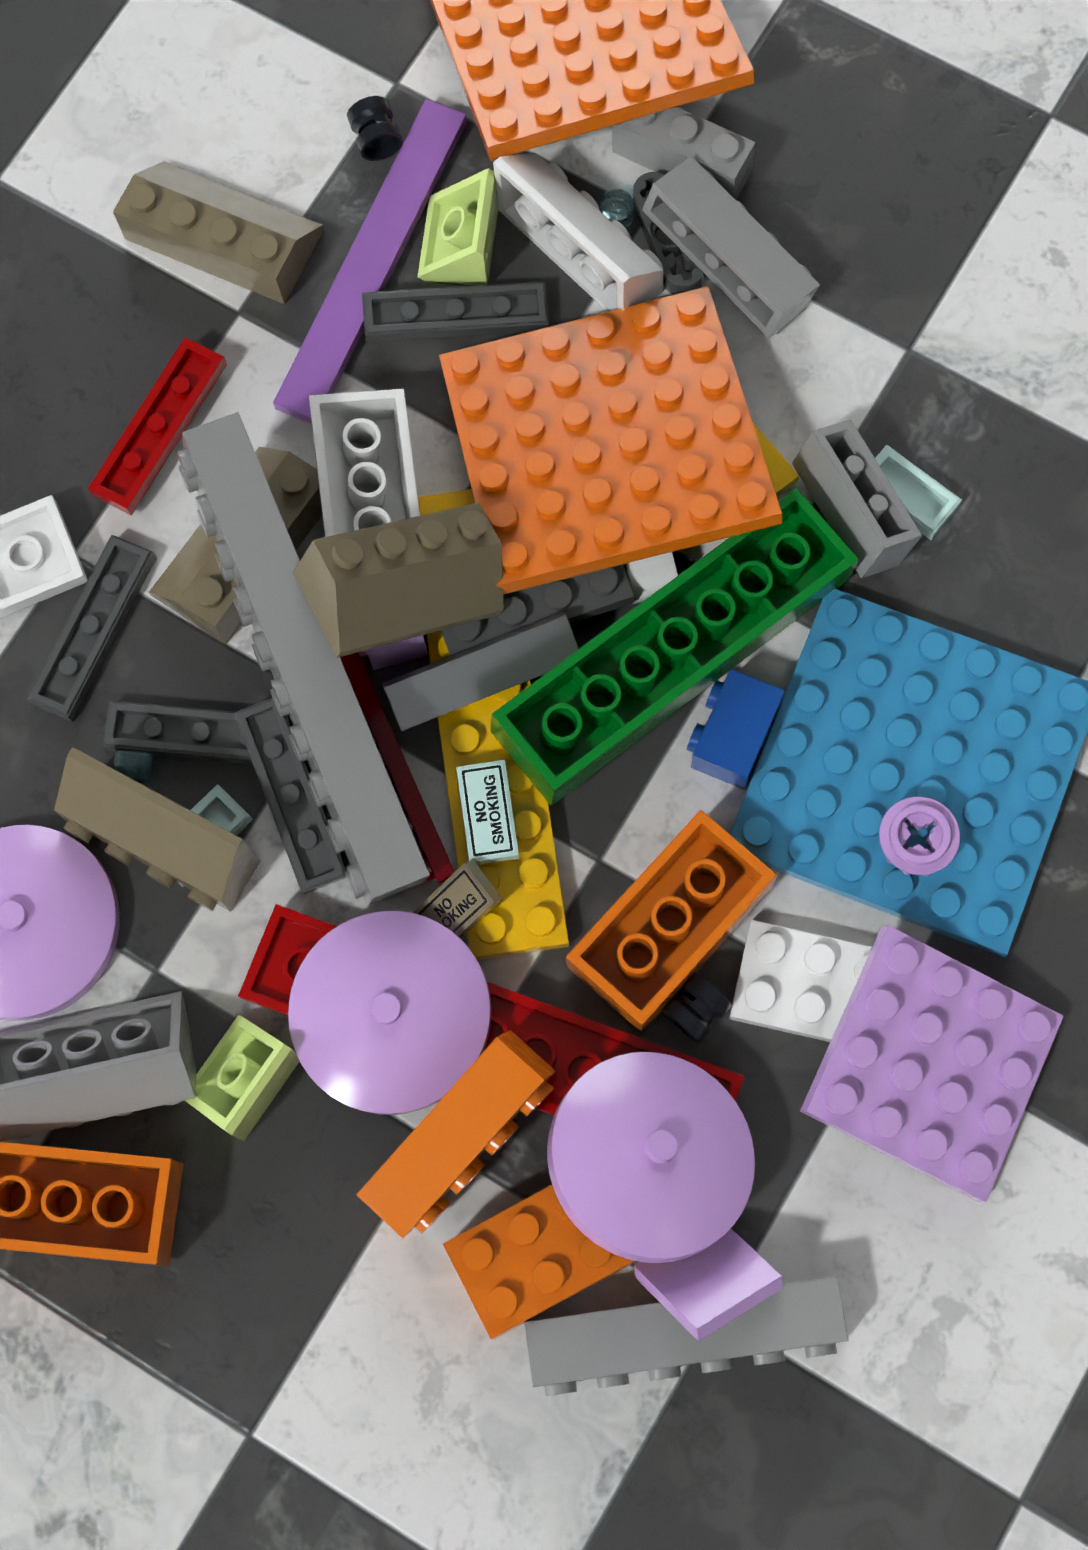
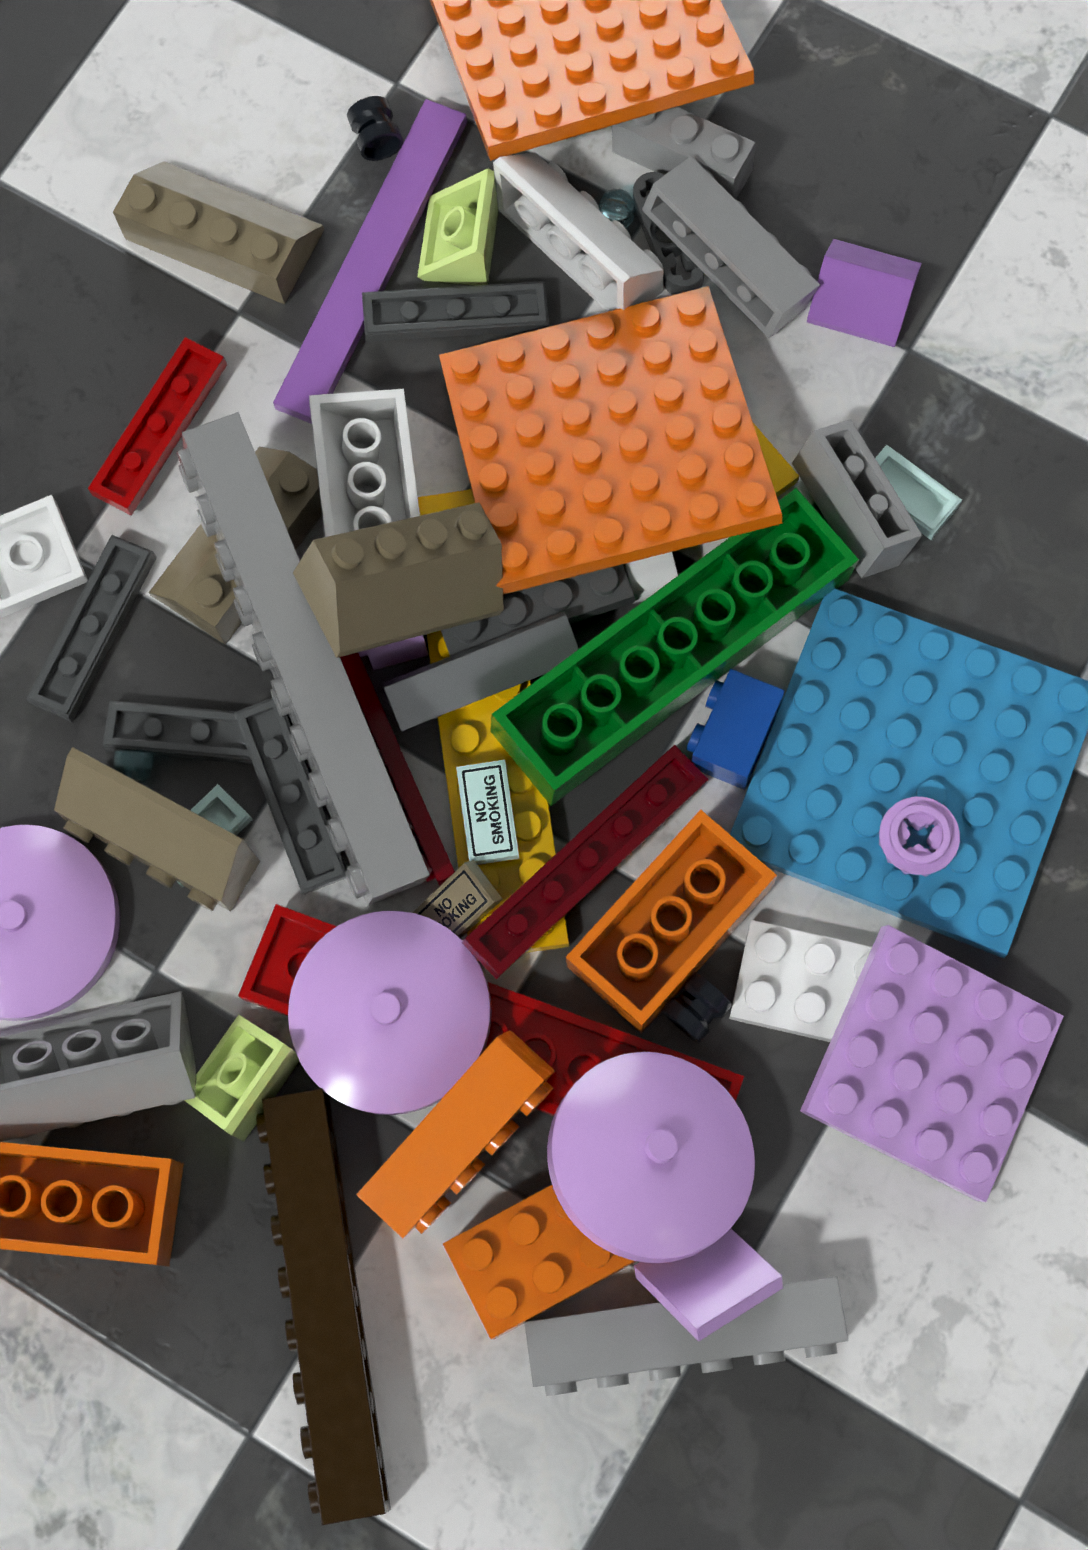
none -> dark brown brick [256,1089,391,1525]
none -> dark red plate [462,744,709,980]
none -> medium lavender slope [807,239,922,347]

